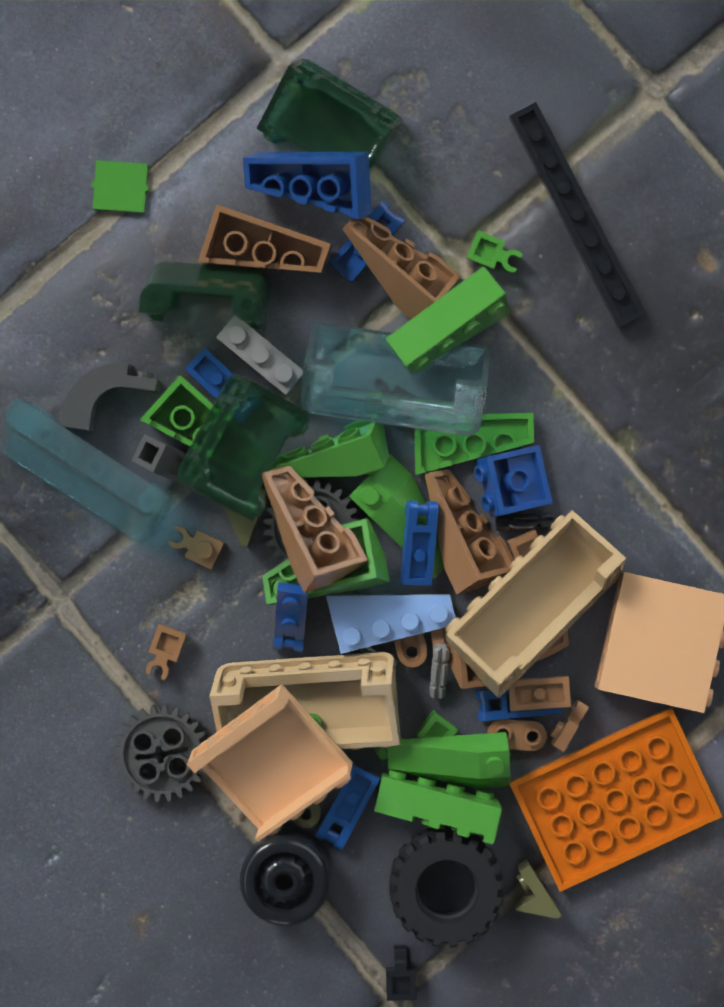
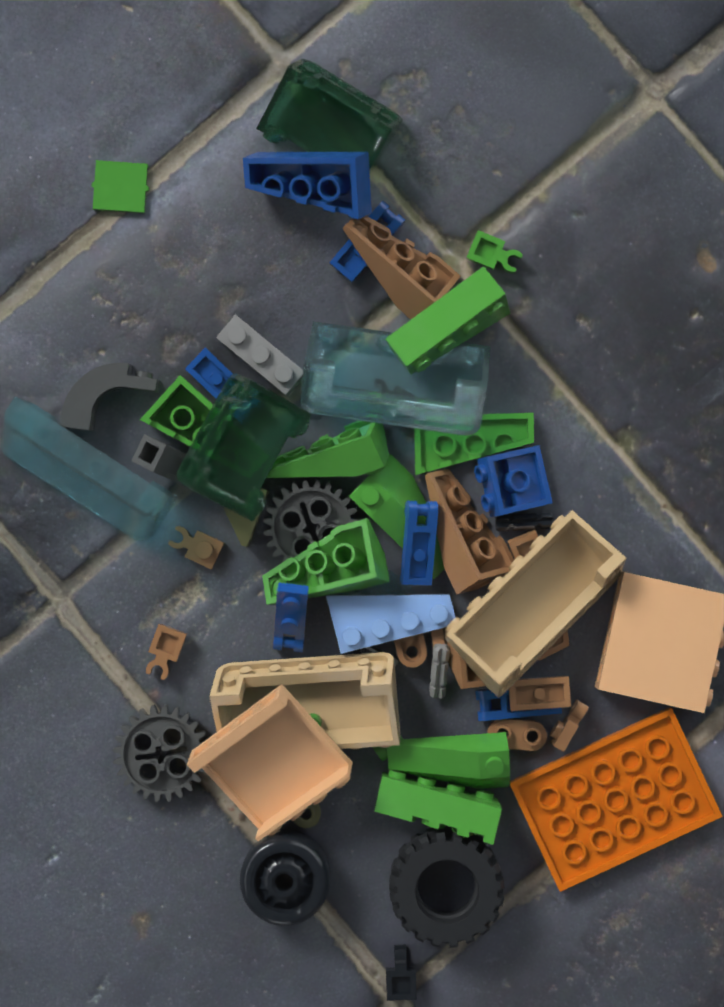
clear green windscreen [139,261,270,330] -> none
medium nougat wedge [198,204,333,273] -> none
medium nougat wedge [262,465,367,593] -> none
blue plate [315,764,380,851] -> none
bright green plate [415,709,458,738] -> none
black plate [509,102,646,329] -> none
olive slope [513,859,562,919] -> none

